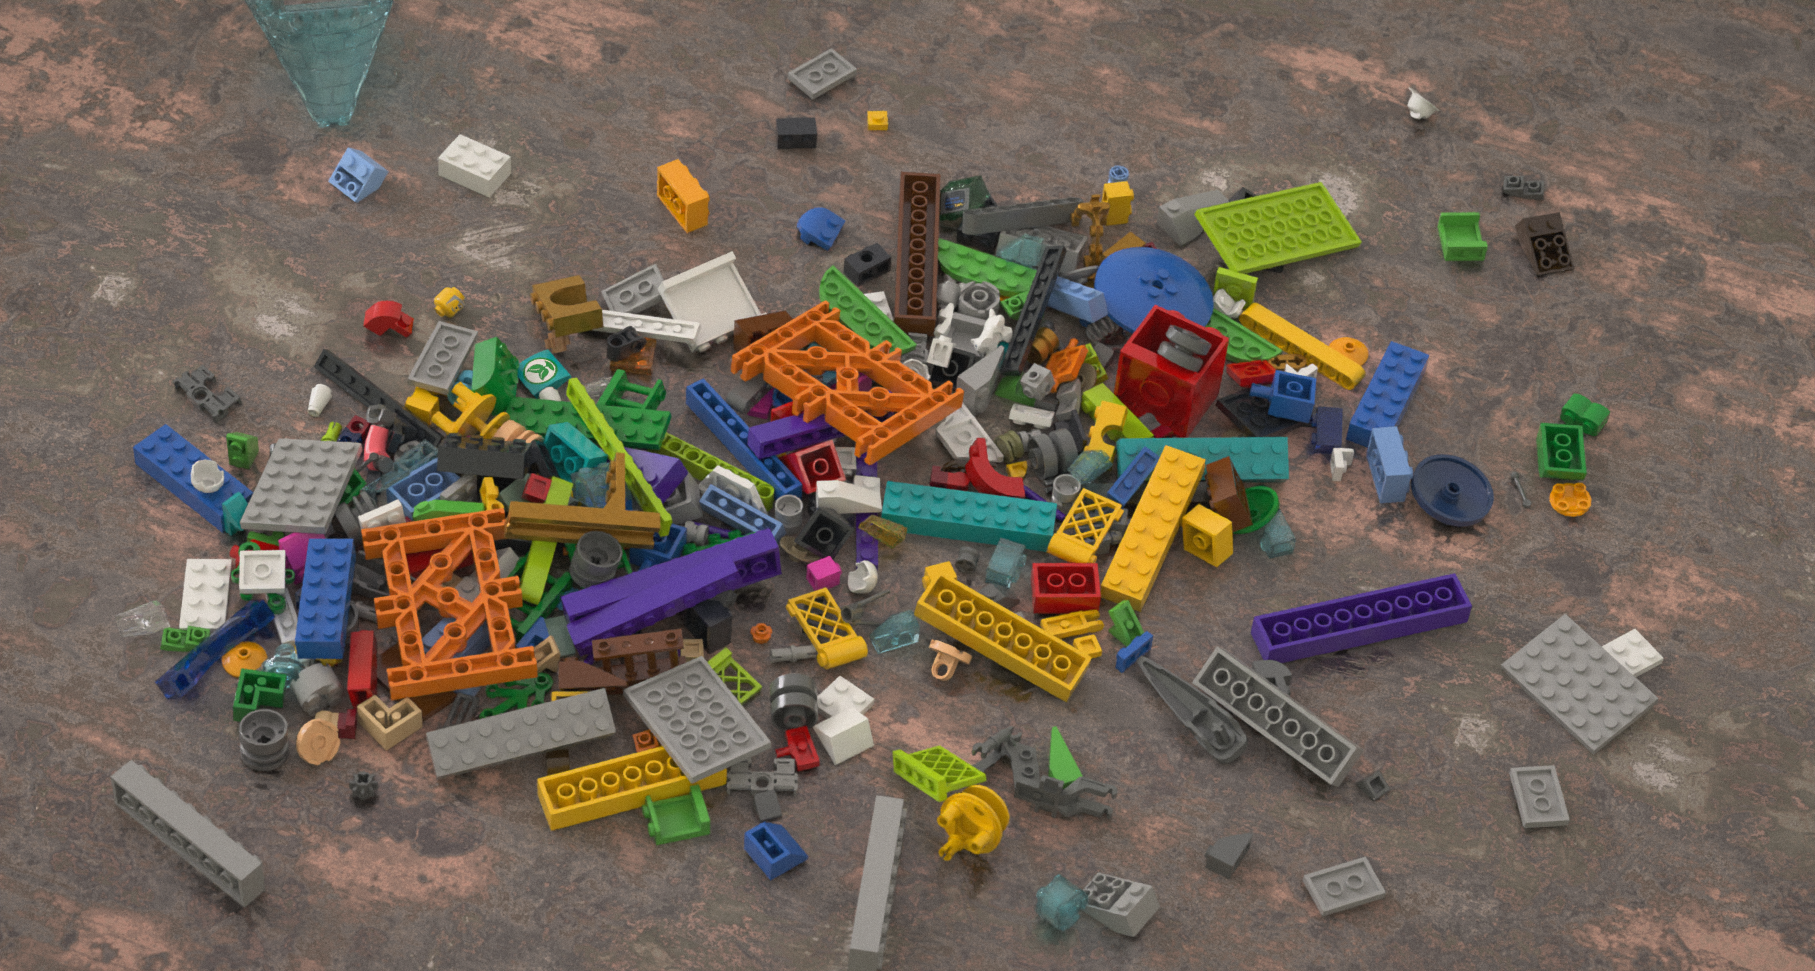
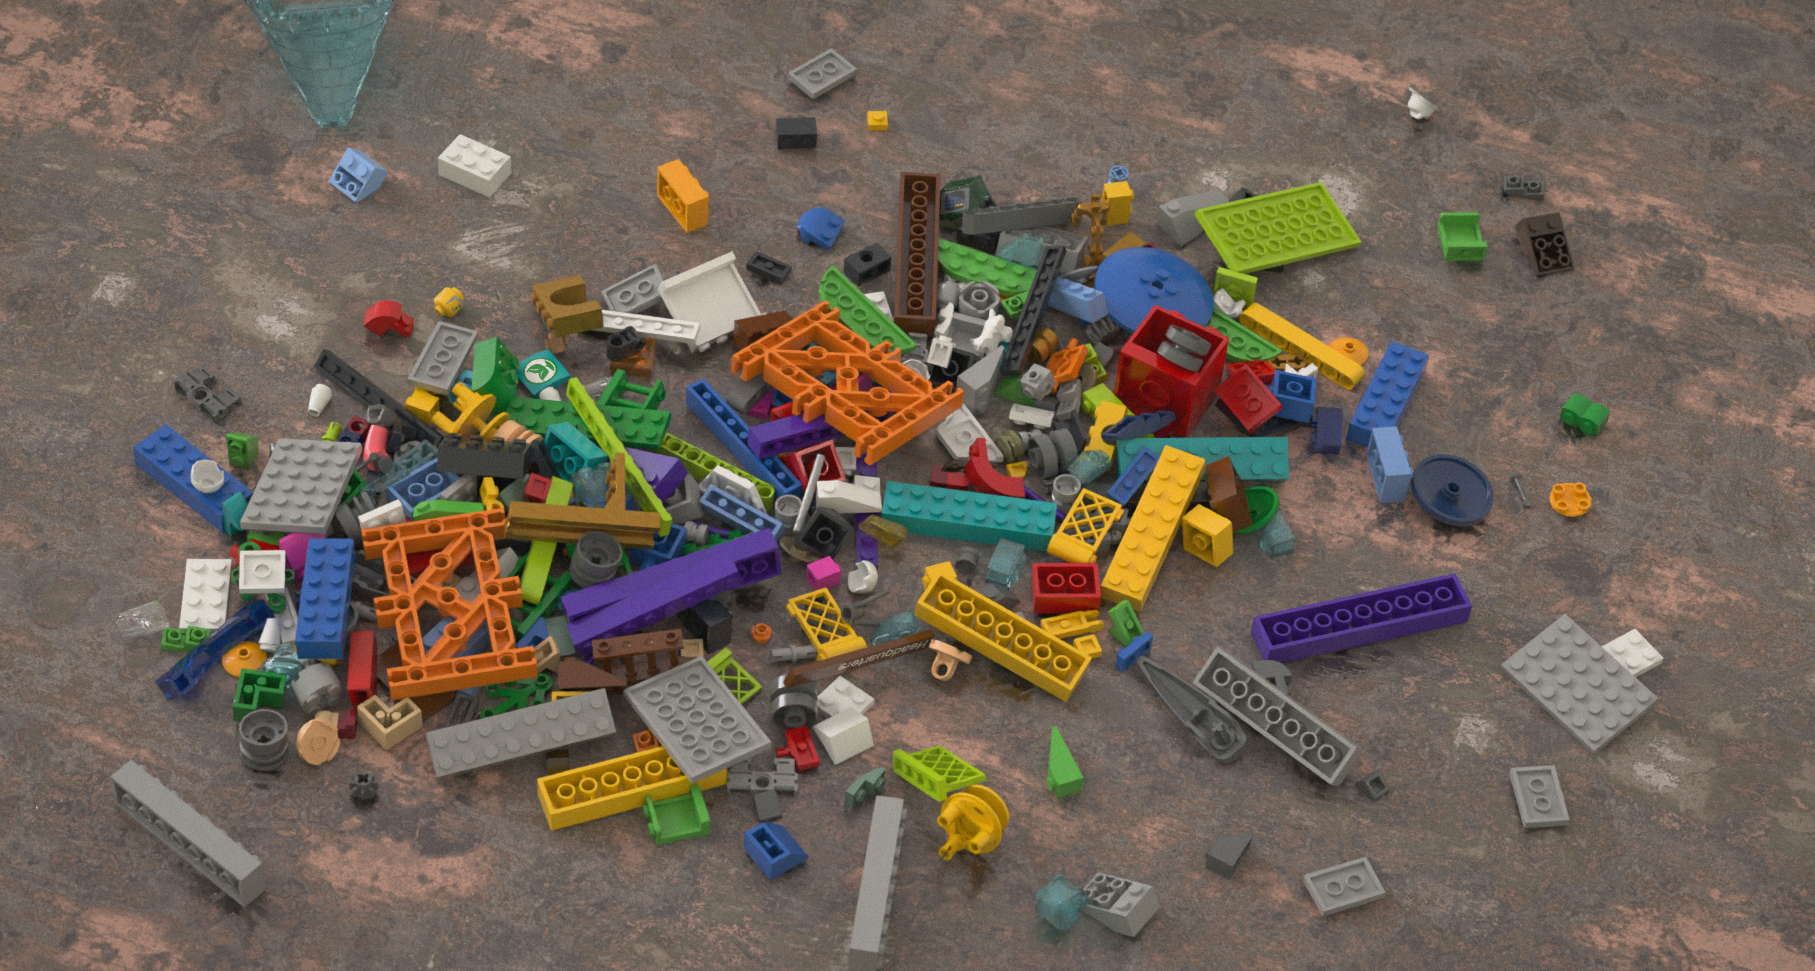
dark grey piece [971,726,1118,819] -> none
white bracket [1330,448,1354,481] -> none
green brick [1536,423,1587,481] -> none
none -> white cone [258,618,281,652]
none -> black plate [746,251,792,284]
none -> reddish brown tile [783,630,935,689]
none -> light grey bar [793,454,825,534]
none -> sand green slope [845,767,886,808]
none -> dark blue slope [1101,410,1176,440]
none -> red plate [1213,364,1283,434]

